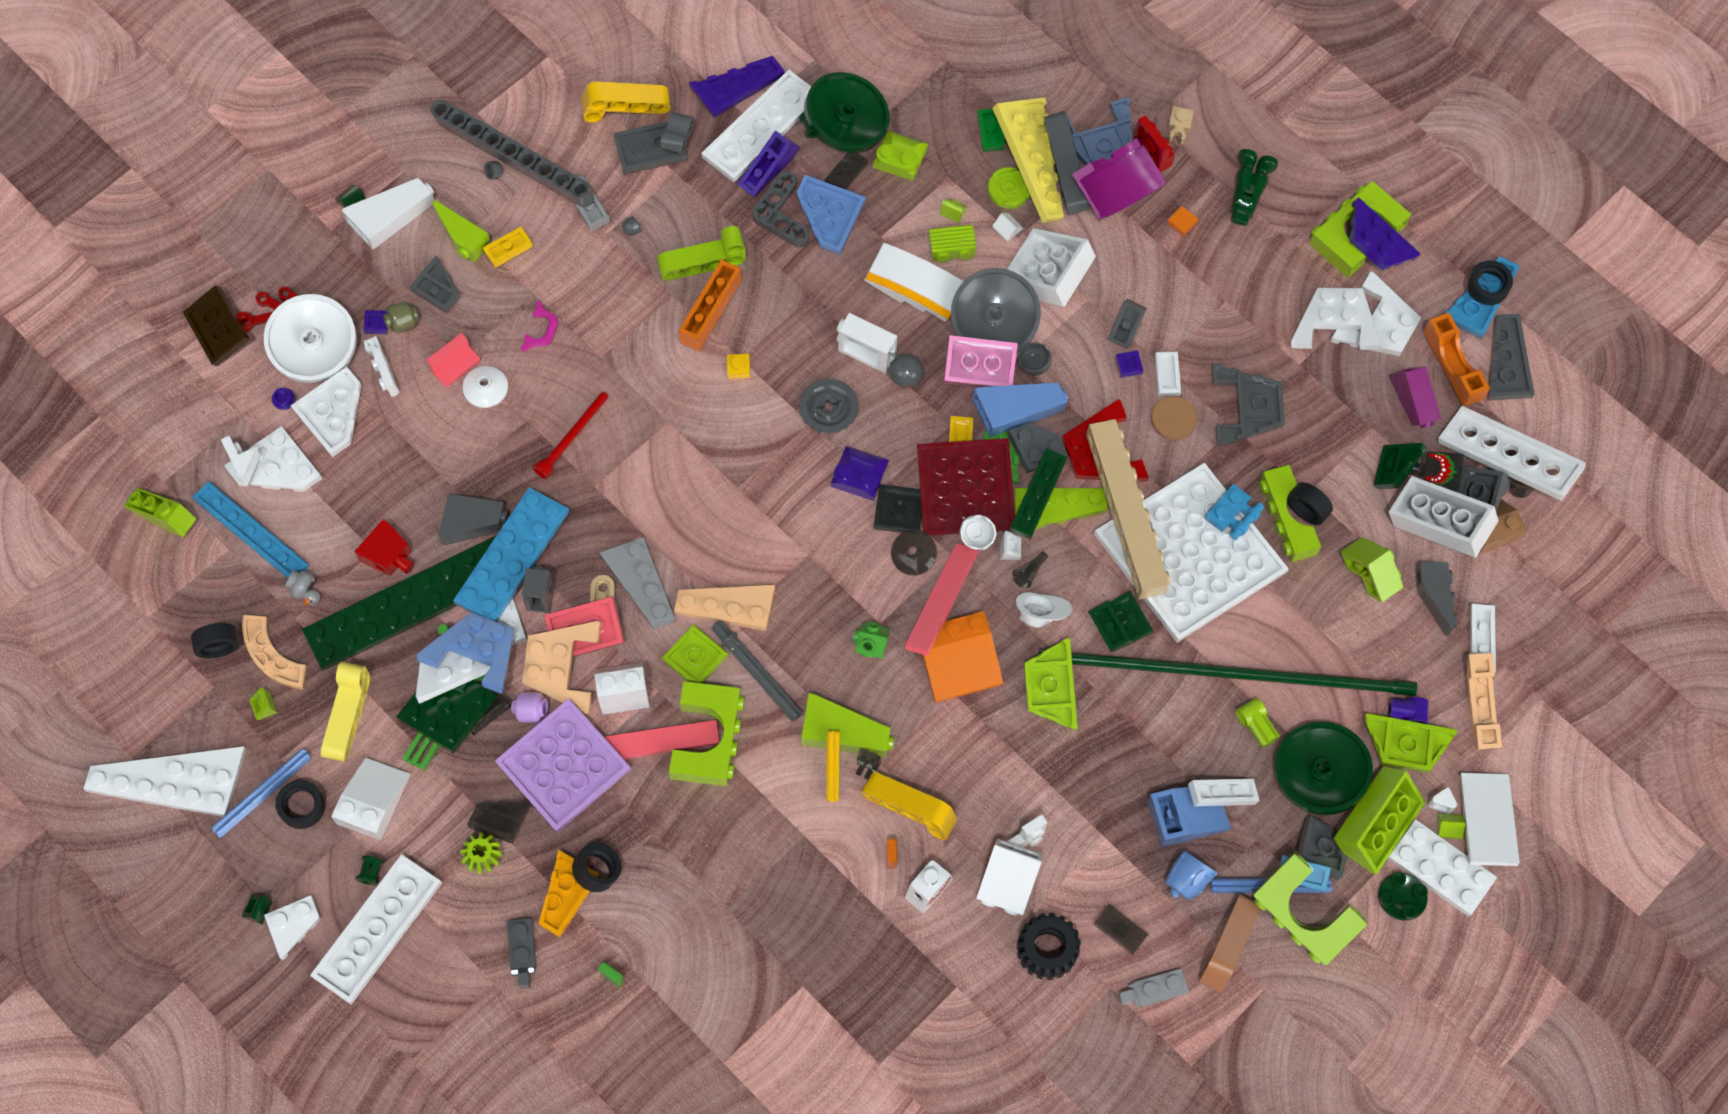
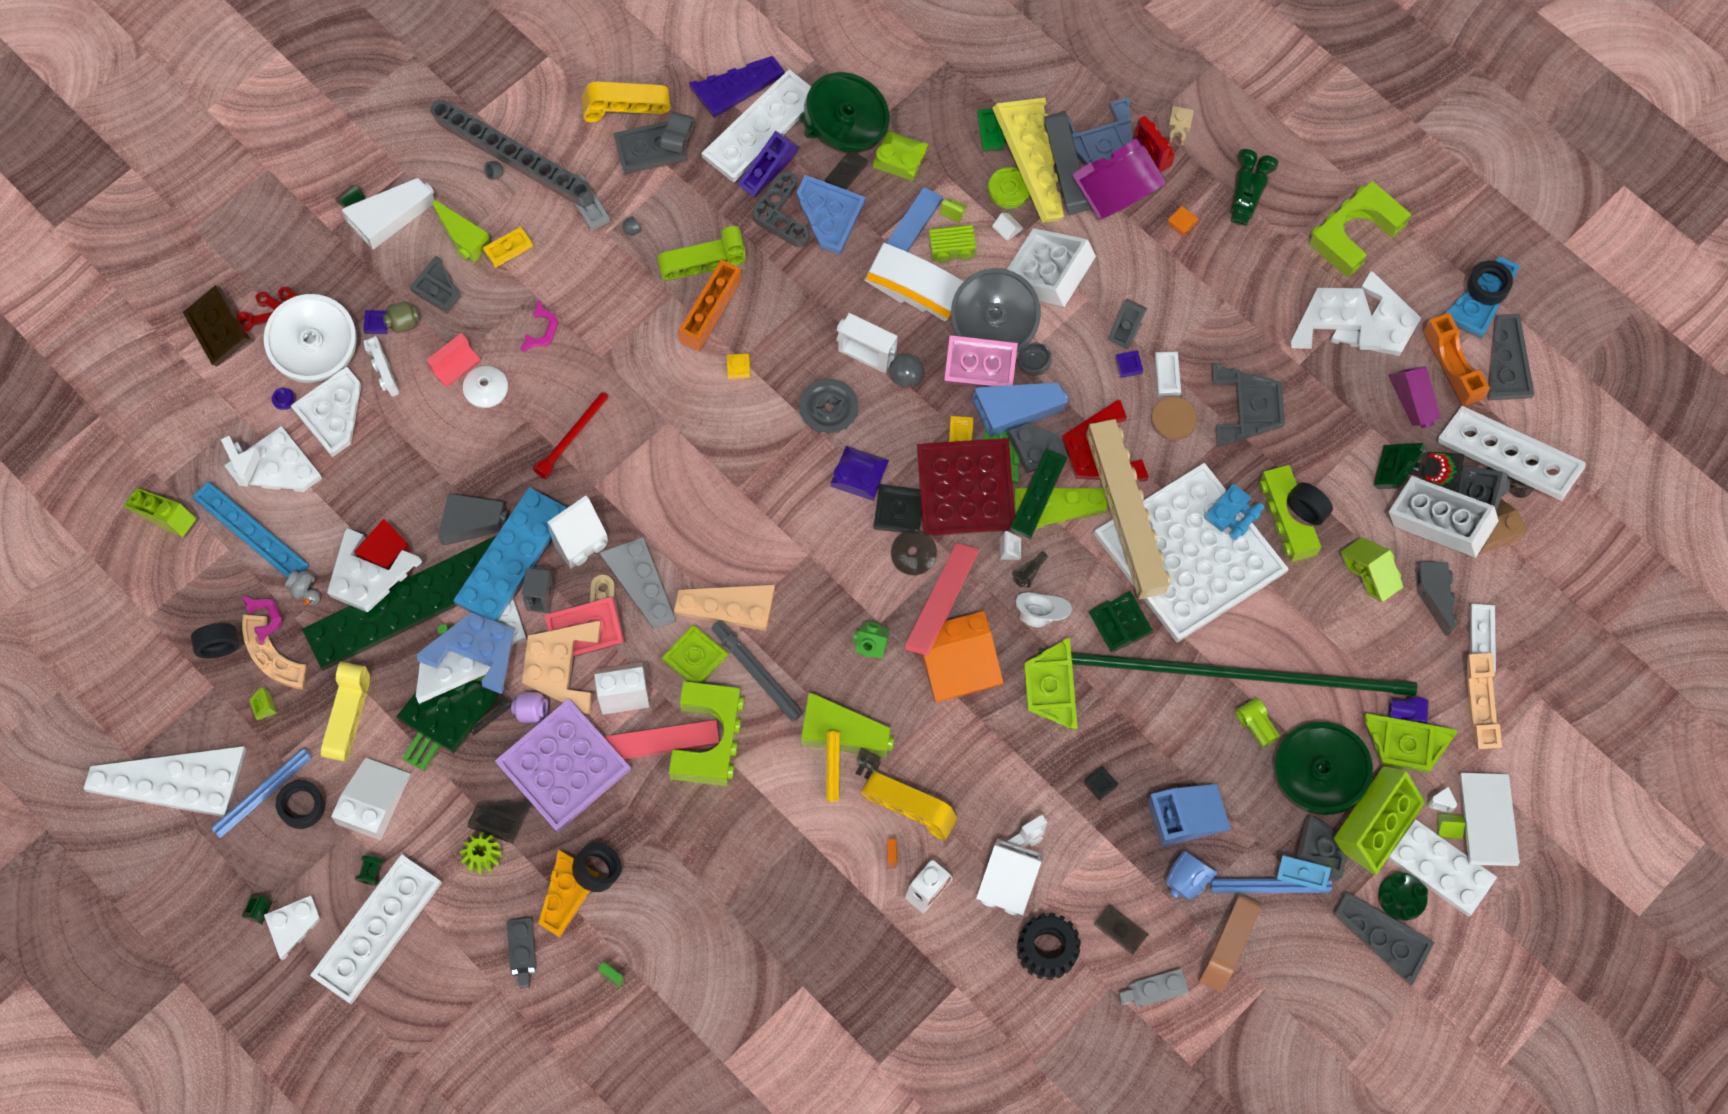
white hair [959,515,997,550] -> none
white plate [1188,779,1260,806] -> none
lime arch [1253,851,1368,966] -> none
dark purple wing [1350,197,1421,271] -> none
none -> dark pink helmet [243,596,282,644]
none -> white wing [327,528,422,612]
none -> white slope [547,496,608,569]
none -> medium blue tile [886,187,943,252]
none -> pearl dark grey tile [1084,766,1118,801]
none -> dark grey wing [1334,892,1435,986]

